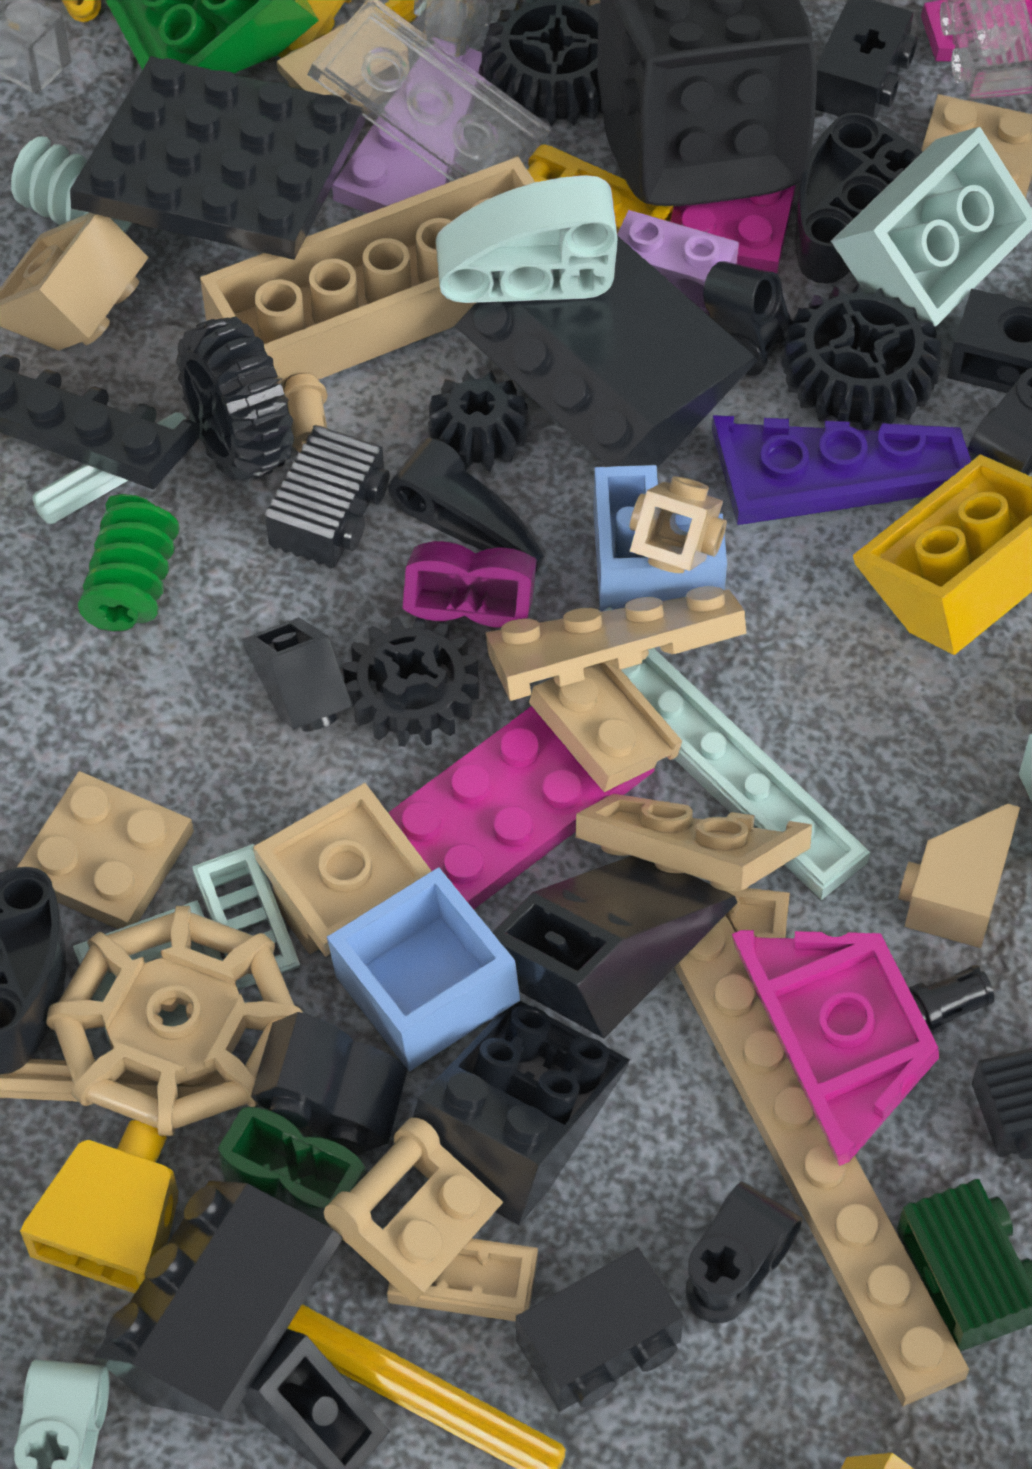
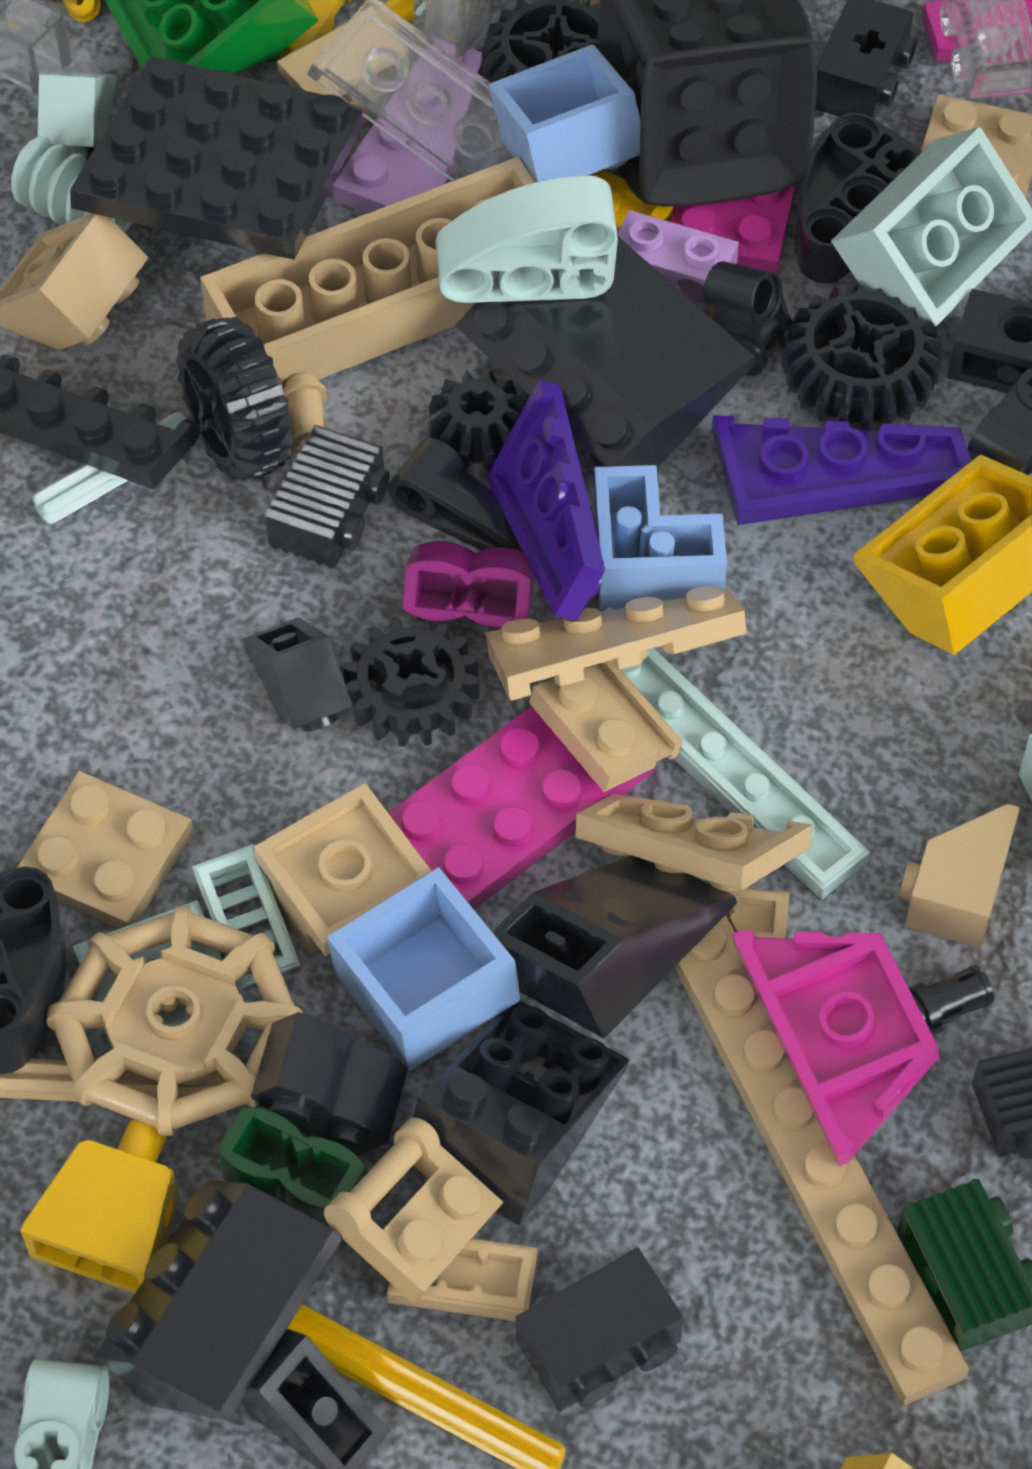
green piece [77,494,180,632] -> none
tan brick [629,476,727,573] -> none
black piece [686,1181,803,1323] -> none
none -> light aqua slope [38,71,117,157]
none -> dark purple wing [486,379,606,621]
none -> light blue piece [488,44,641,182]

